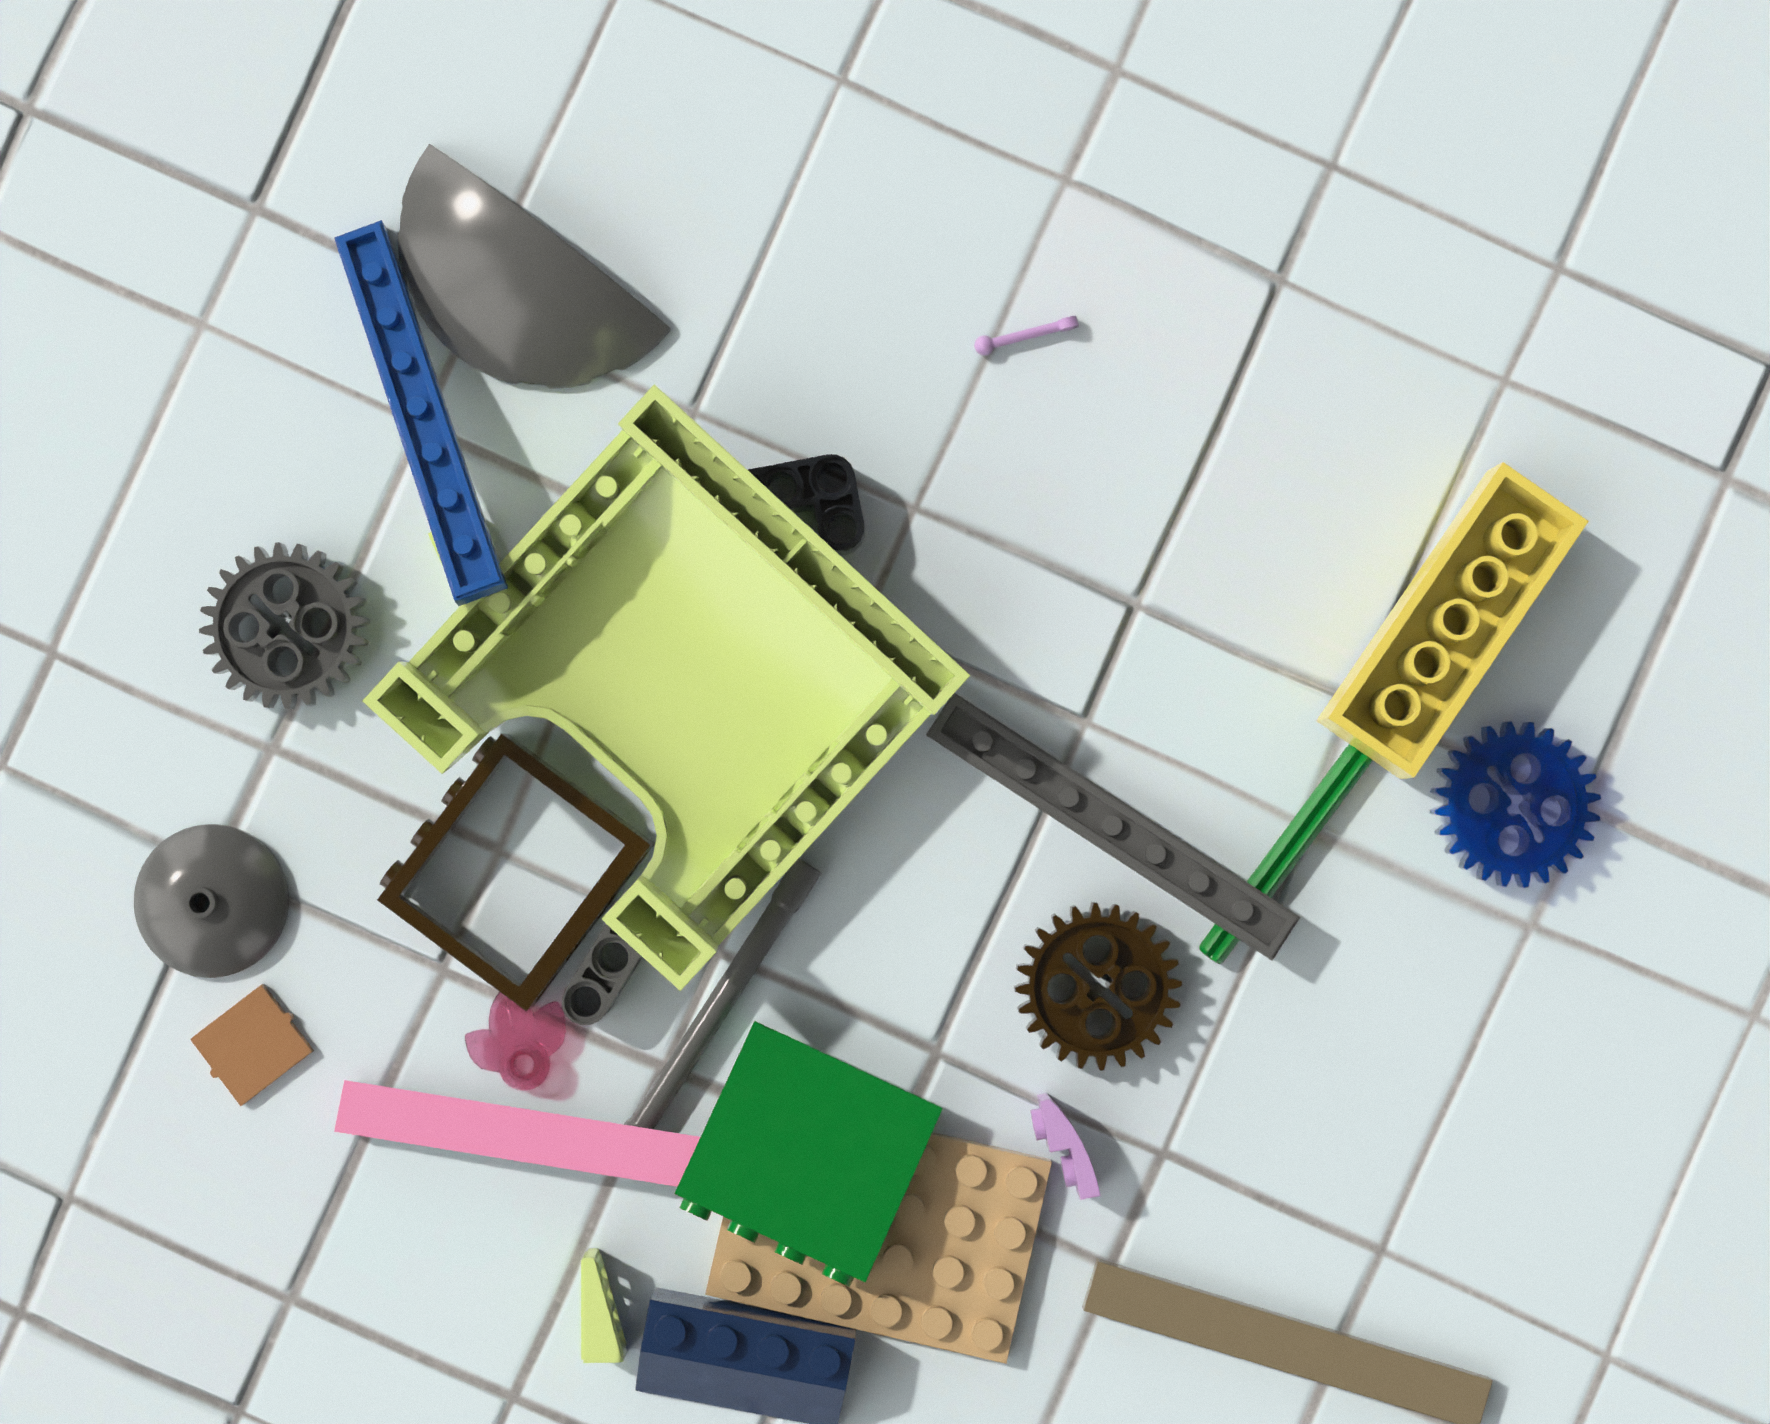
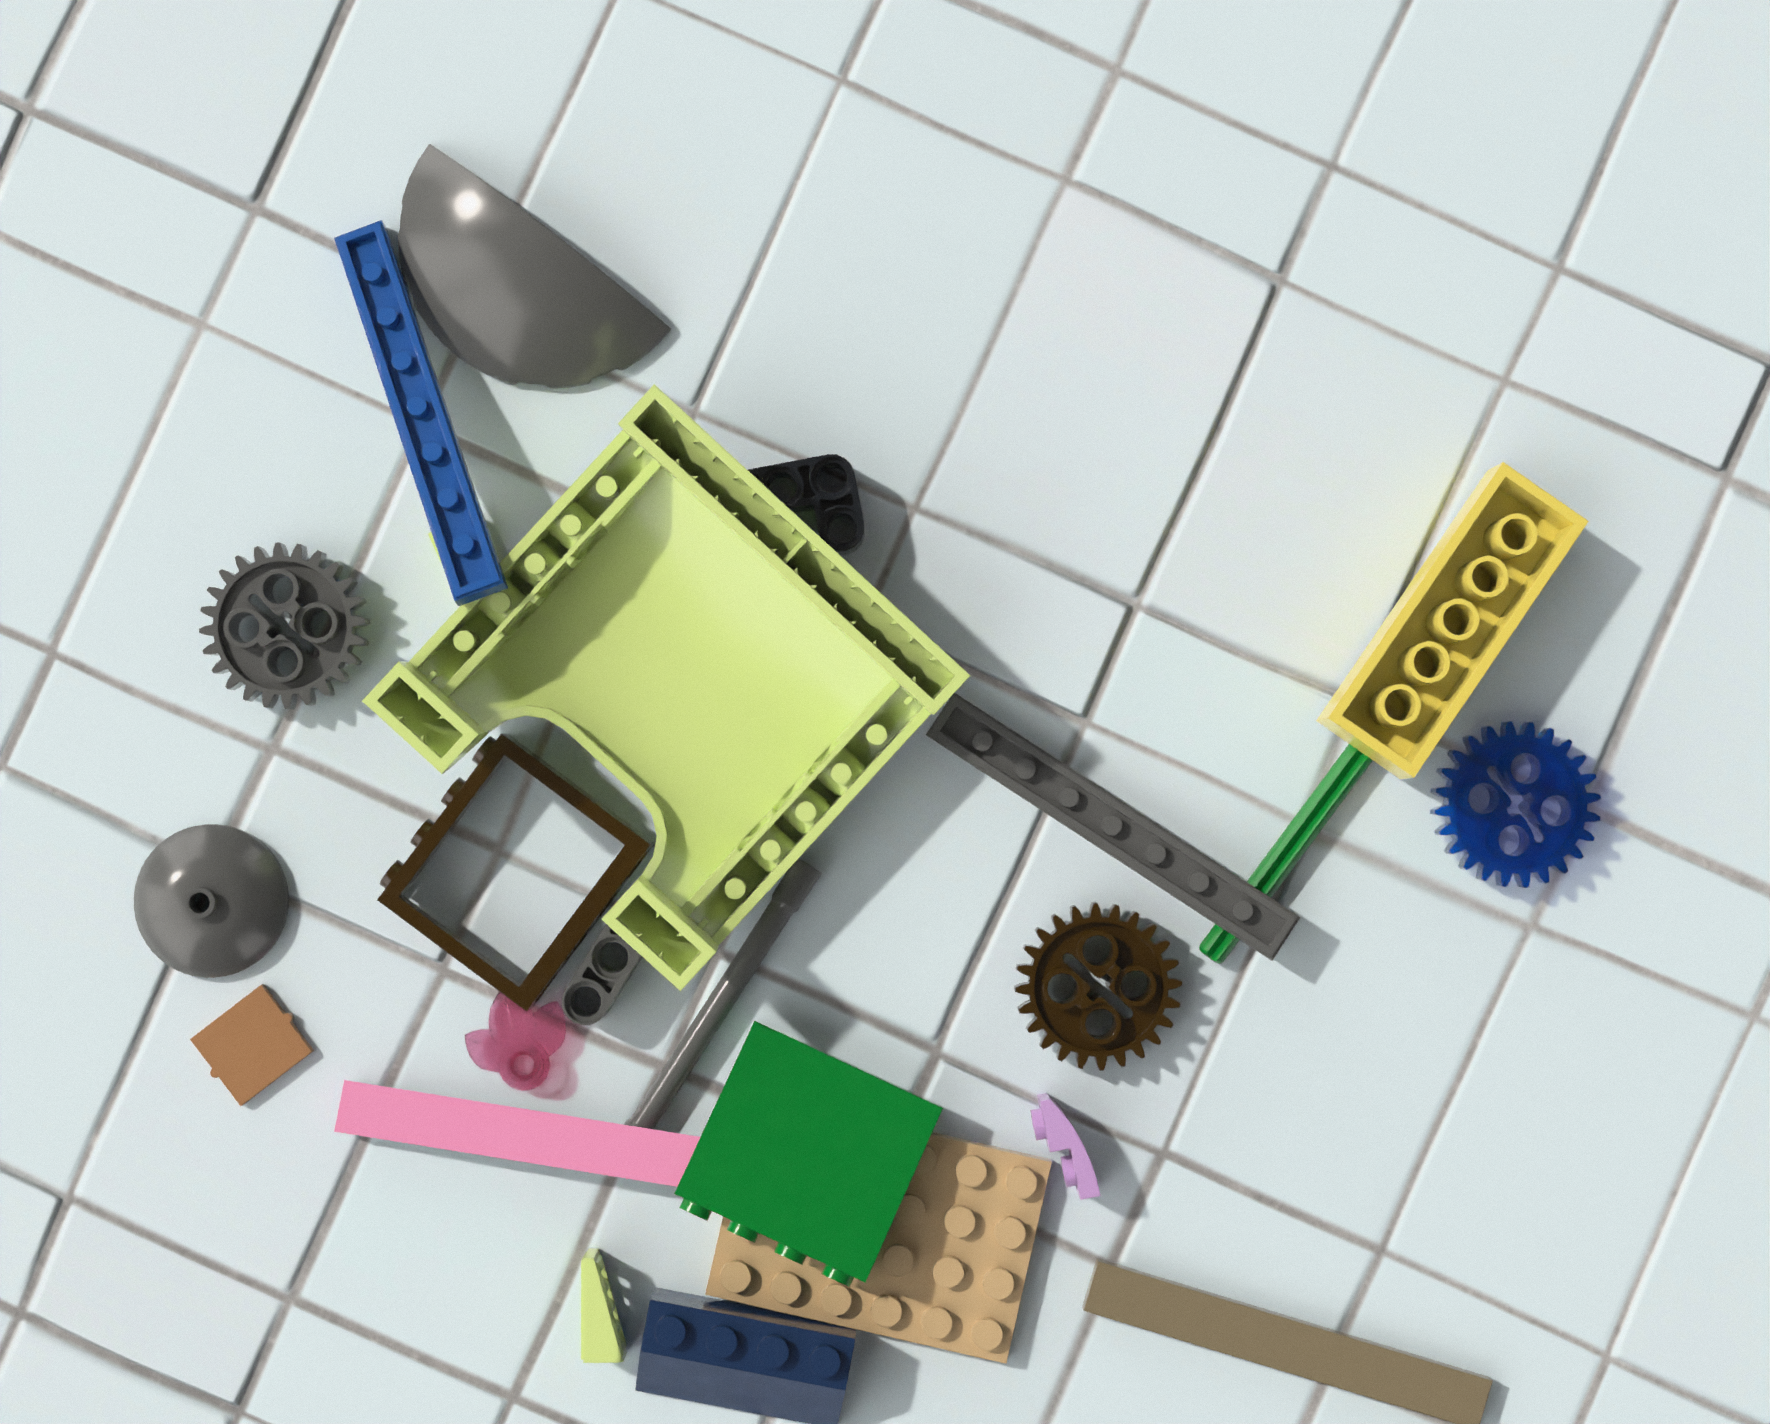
lavender hinge [974,316,1079,355] -> none

